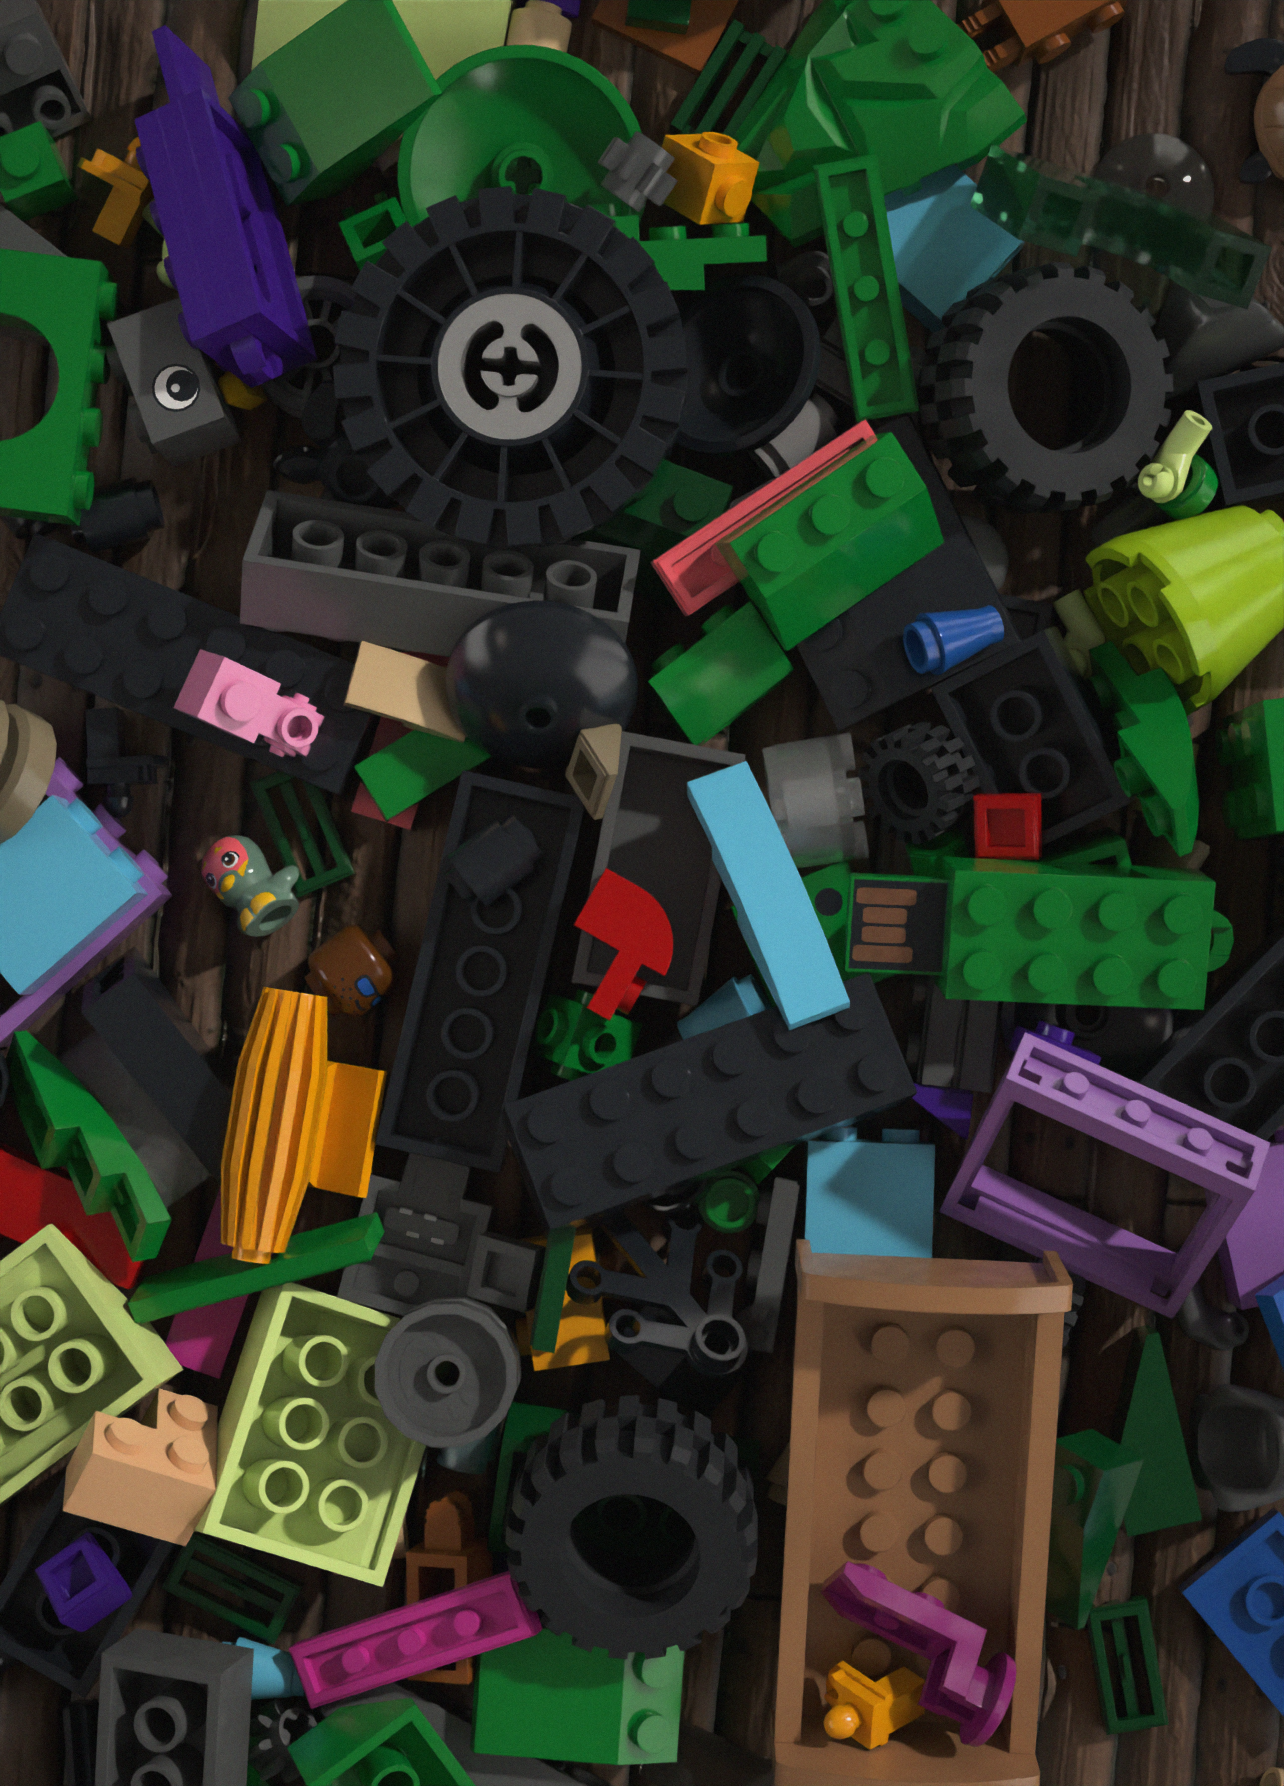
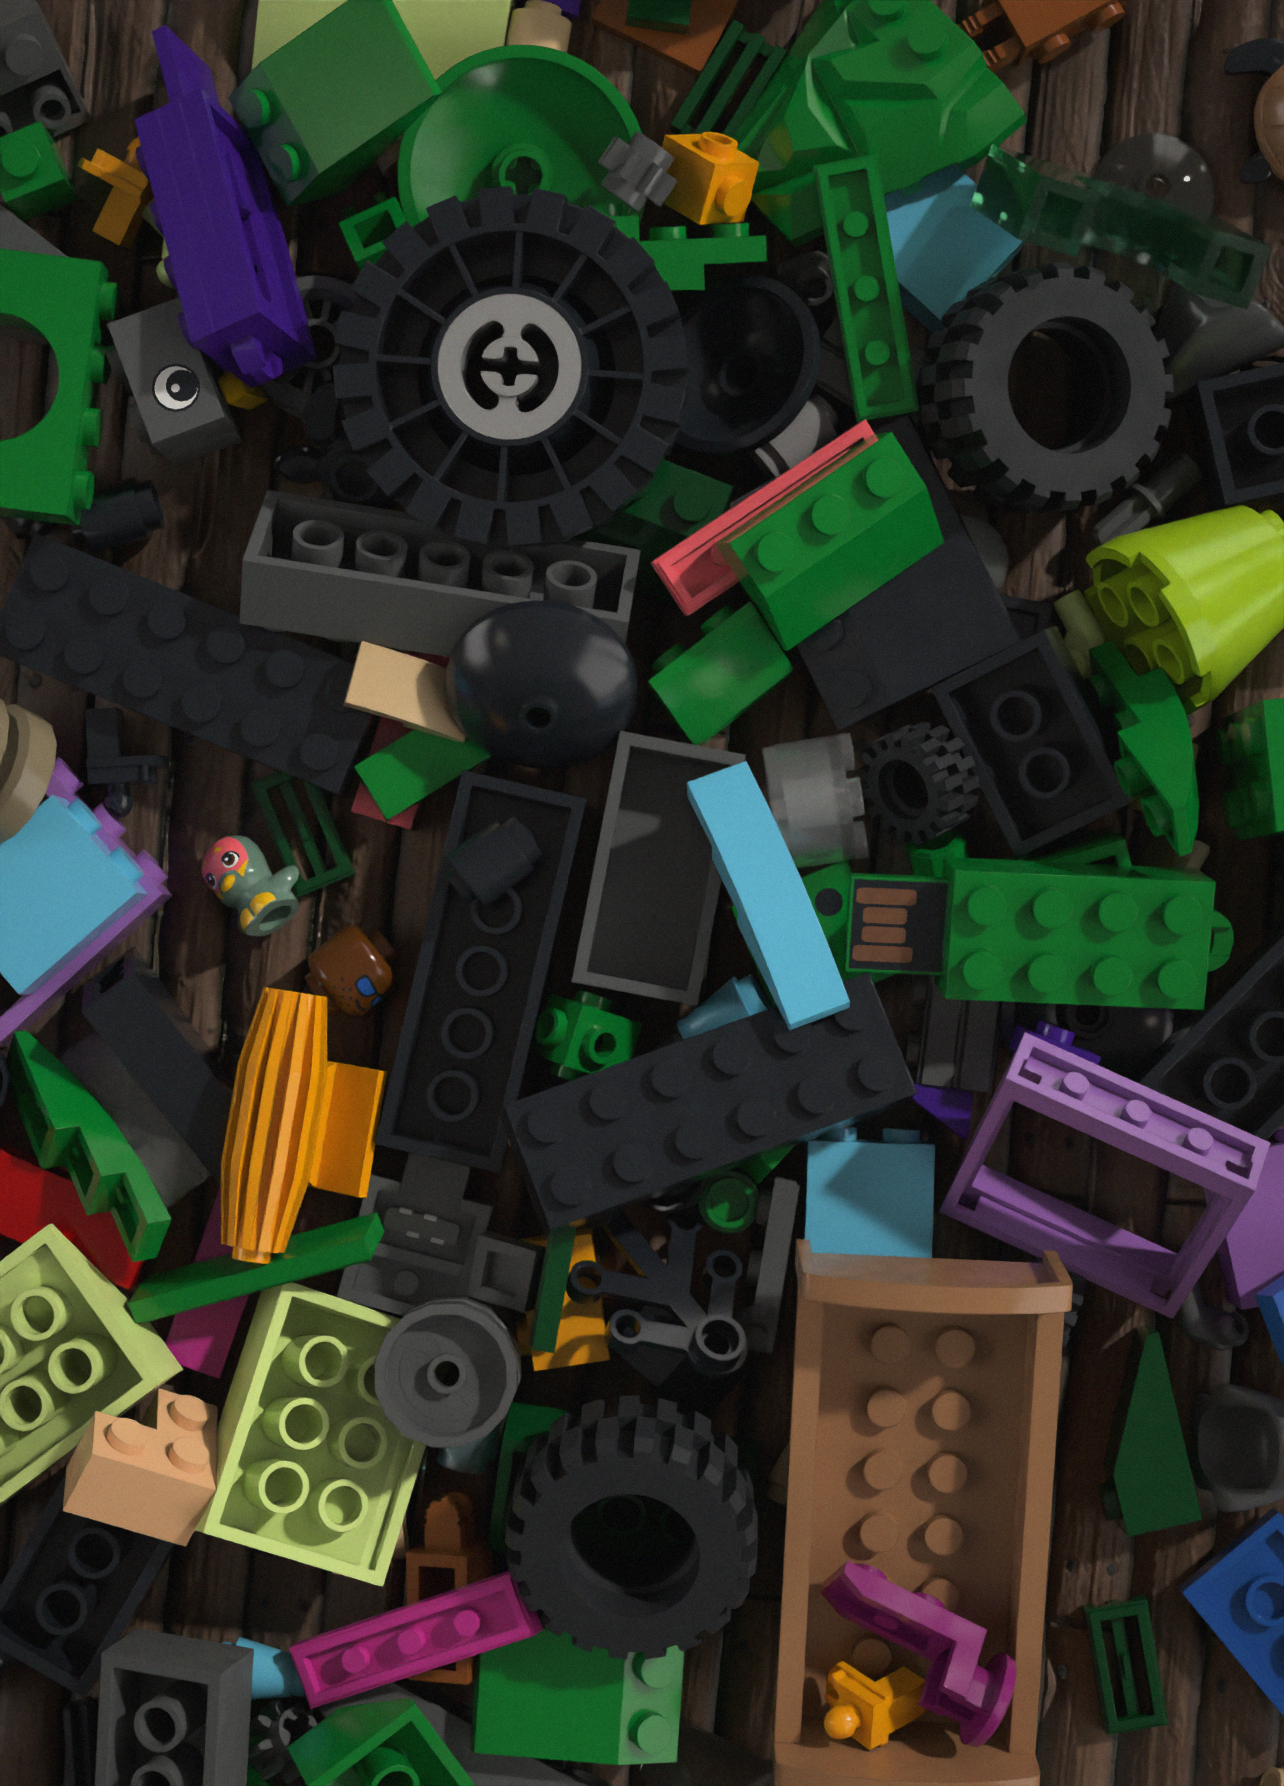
dark purple slope [35,1532,133,1632] -> none
dark green tile [162,1531,305,1645] -> none
bright pink brick [173,649,324,757] -> none
dark tan slope [565,724,622,820] -> none
red brick [574,868,673,1021] -> none
blue cone [903,605,1004,675] -> none
red tile [973,793,1043,860] -> none
dark green slope [1045,1429,1144,1630] -> none
yellowish green arm [1138,410,1212,503] -> none
green tile [1154,454,1218,520] -> none

